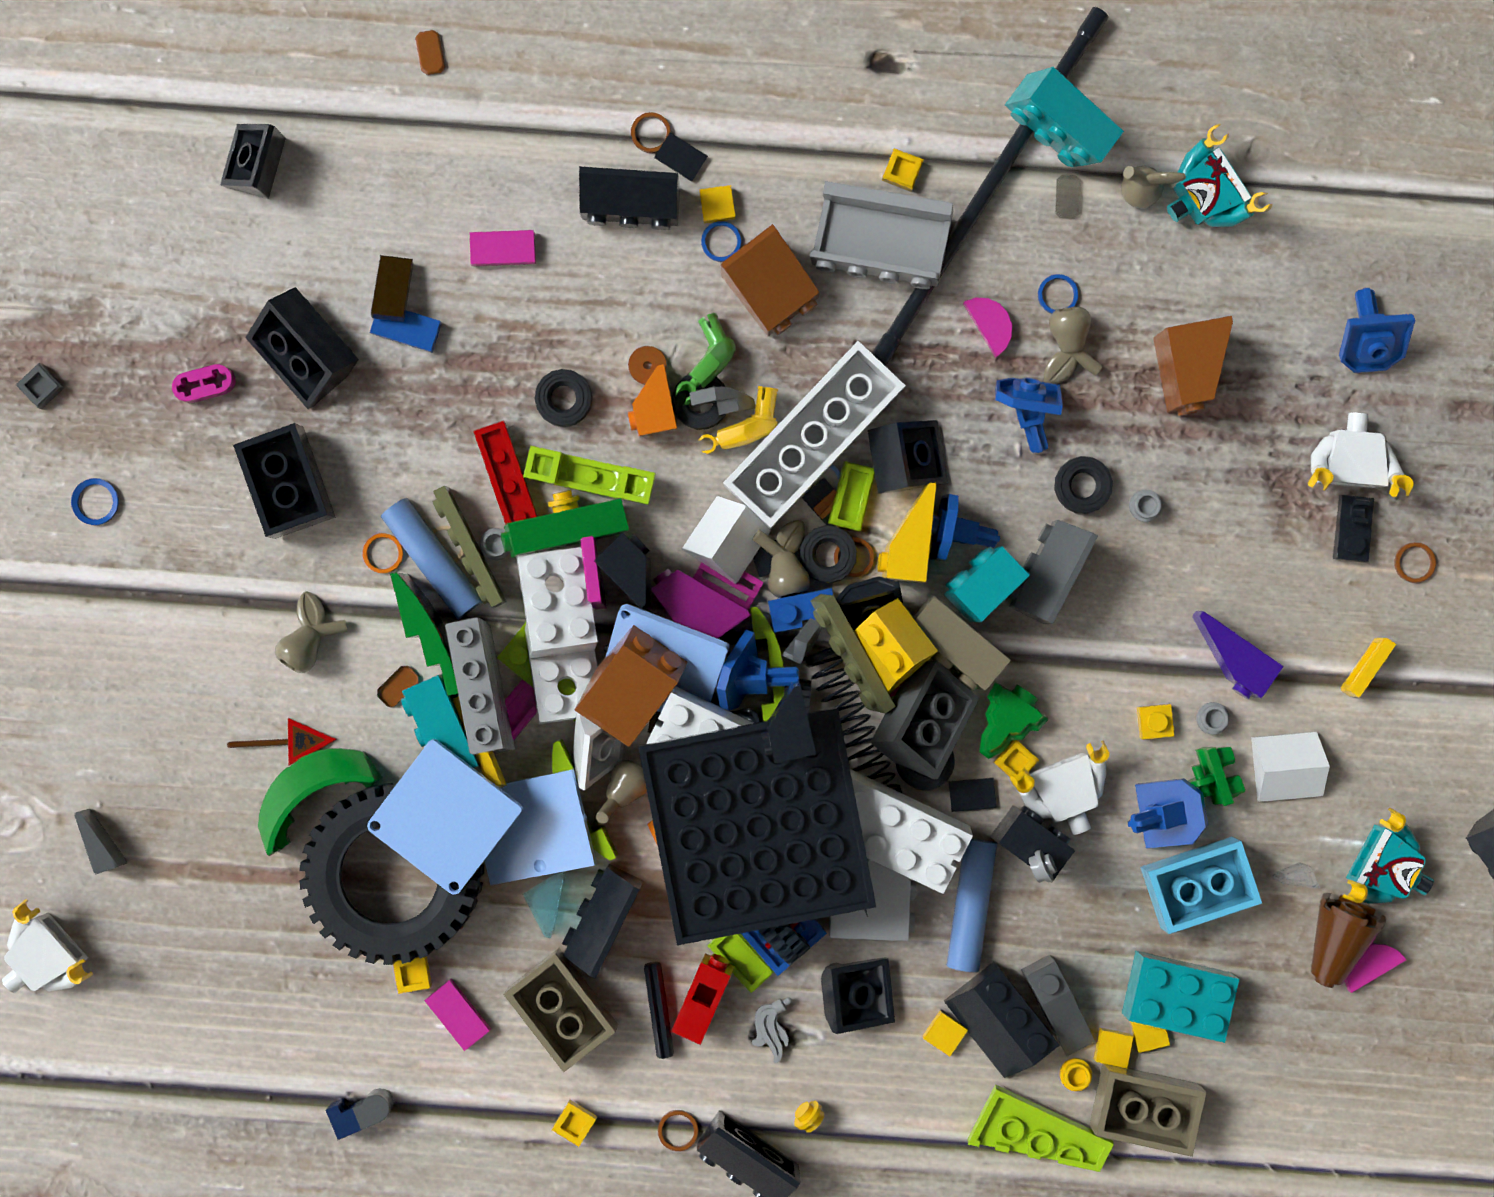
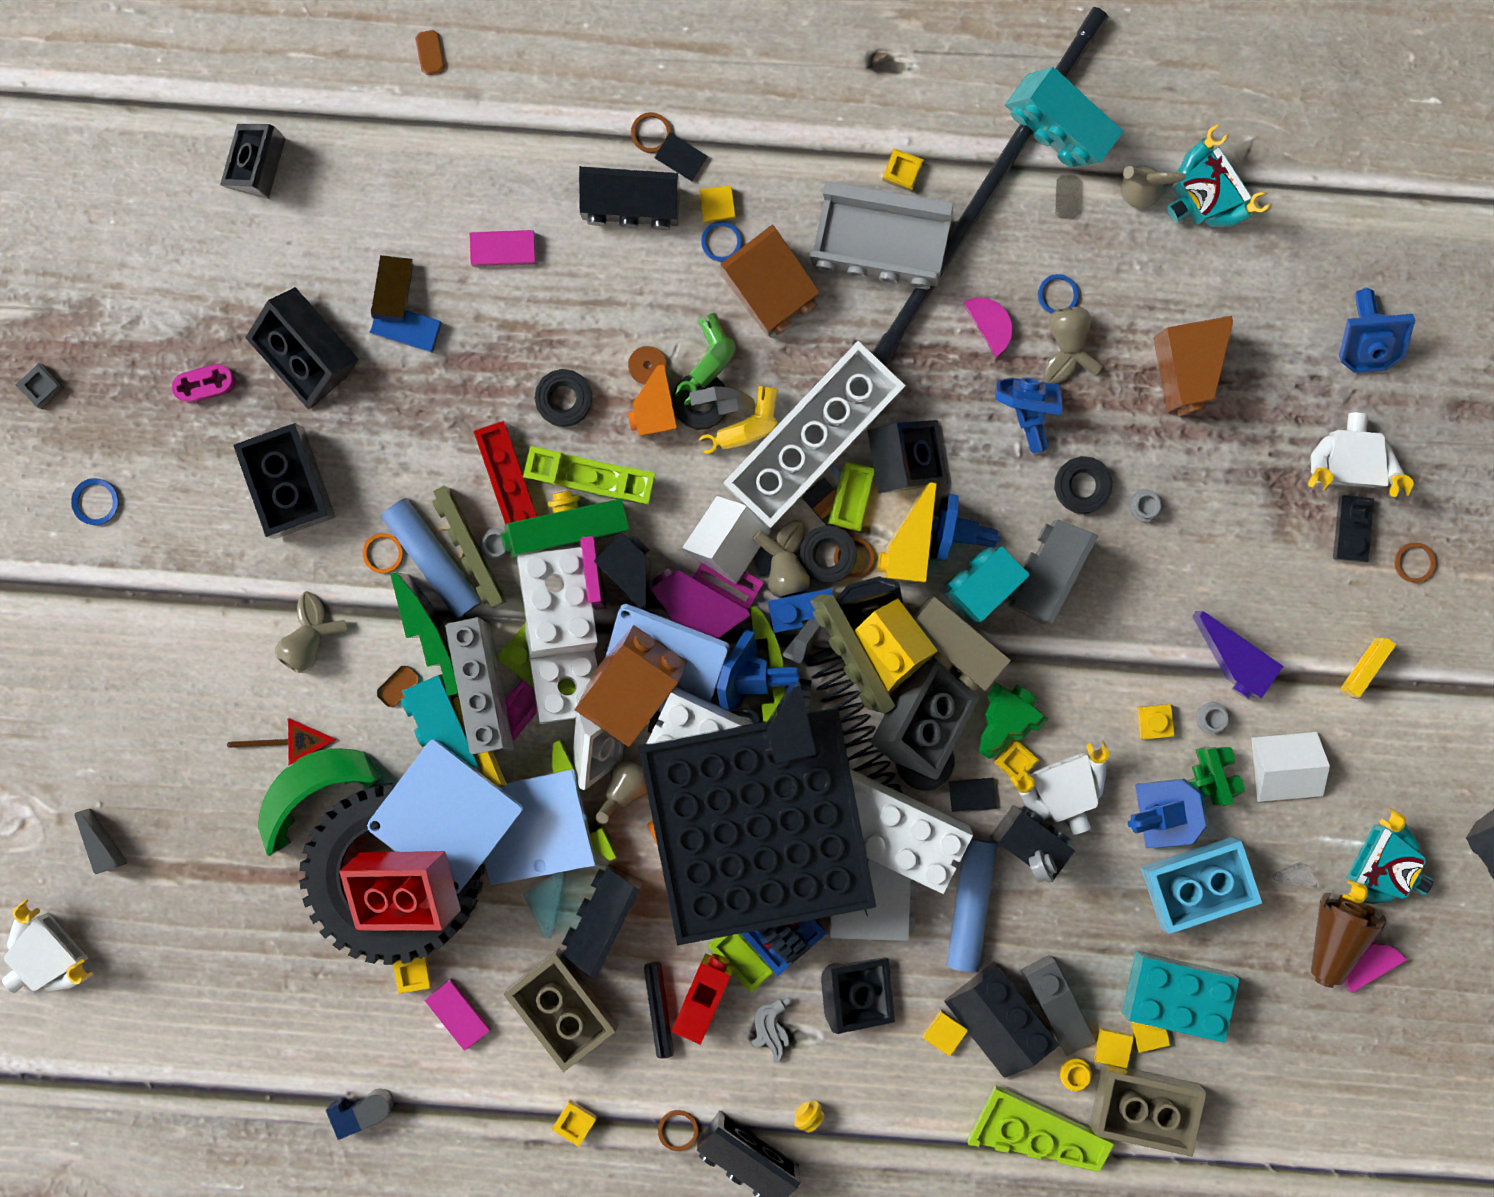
none -> red brick [339,851,461,930]

